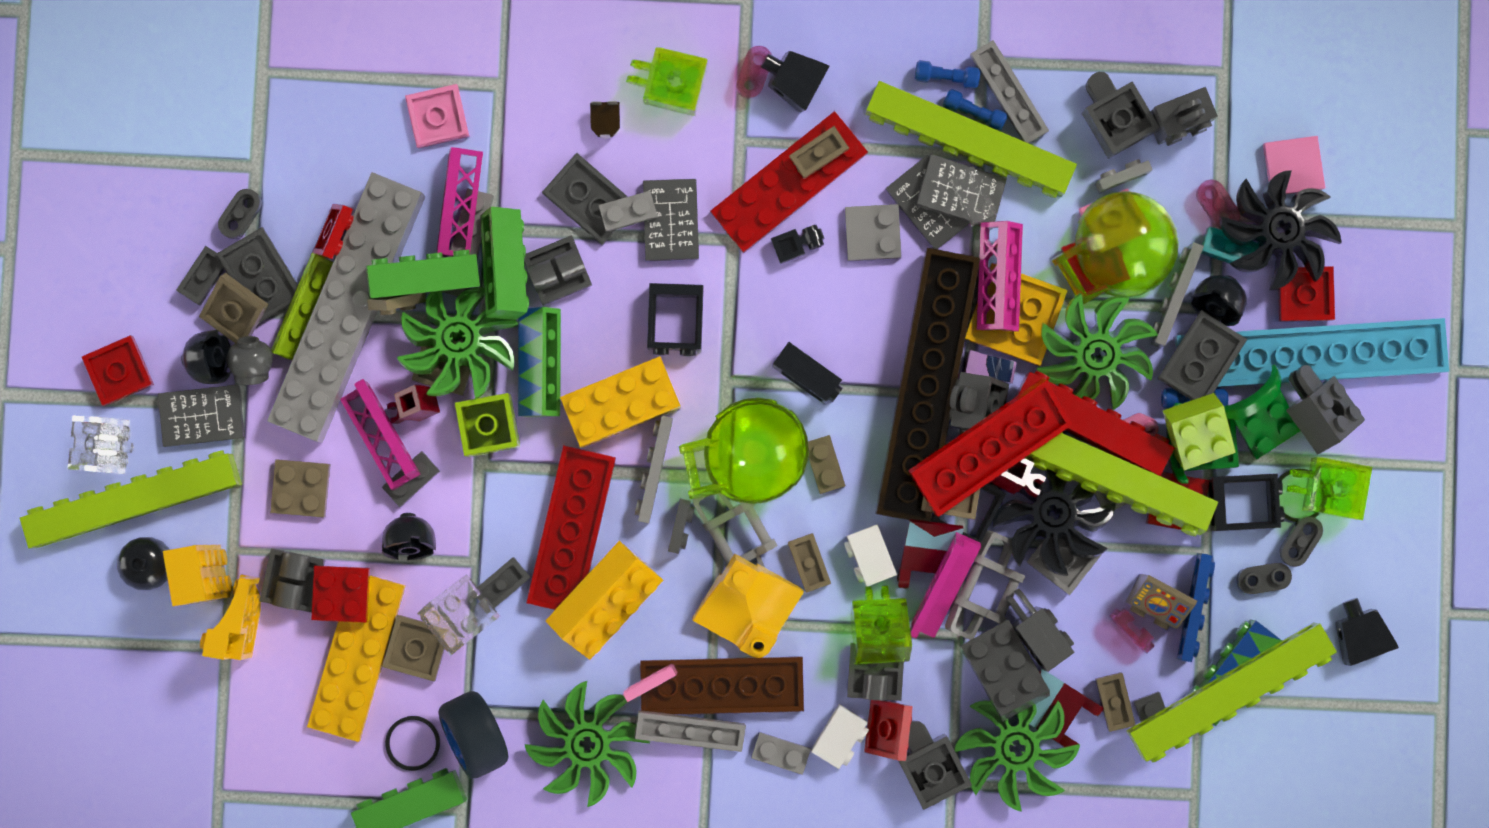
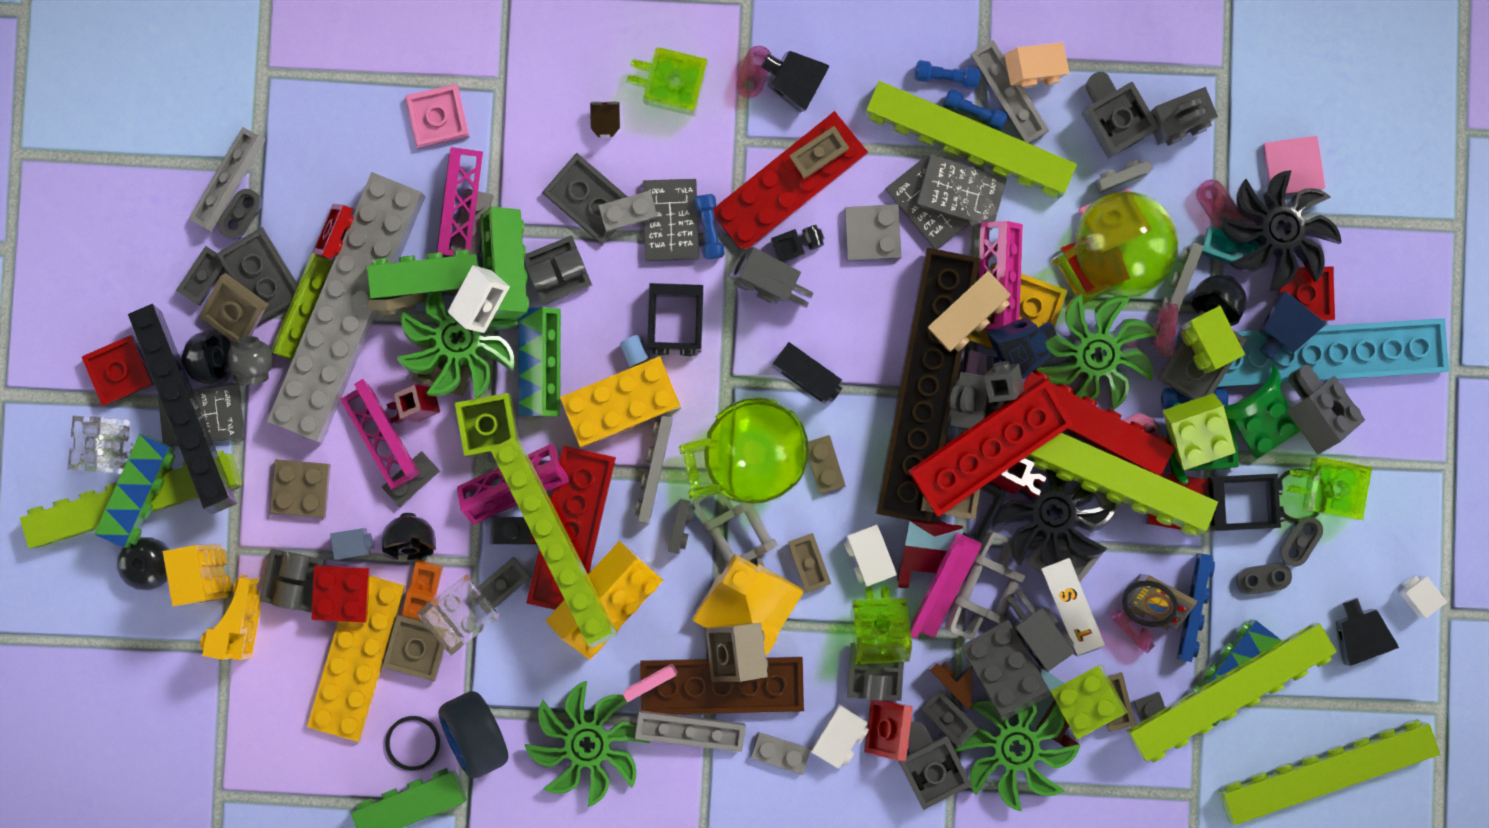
none -> bright green brick [94,434,176,548]
none -> black brick [128,303,237,515]
none -> light grey plate [189,127,265,232]
none -> sand blue brick [330,528,374,560]
none -> orange slope [402,559,444,622]
none -> white brick [448,265,510,333]
none -> dark pink fence [457,443,569,525]
none -> lime brick [490,437,618,647]
none -> black torso [490,517,537,544]
none -> light blue brick [620,335,651,368]
none -> blue piece [694,194,725,260]
none -> dark tan slope [705,622,768,682]
none -> dark grey brick [728,247,814,308]
none -> dark grey plate [921,689,979,748]
none -> tan brick [928,271,1011,353]
none -> reddish brown slope [928,661,972,709]
none -> dark grey brick [984,361,1024,403]
none -> dark blue torso [987,318,1057,380]
none -> light nougat brick [1004,42,1070,88]
none -> white sticker [1041,558,1105,656]
none -> lime brick [1050,664,1128,739]
none -> black piece [1122,581,1178,627]
none -> clear pink plate [1154,303,1178,358]
none -> lime brick [1180,306,1245,374]
none -> lime brick [1219,719,1441,825]
none -> dark blue torso [1259,291,1326,360]
none -> white brick [1399,575,1447,619]

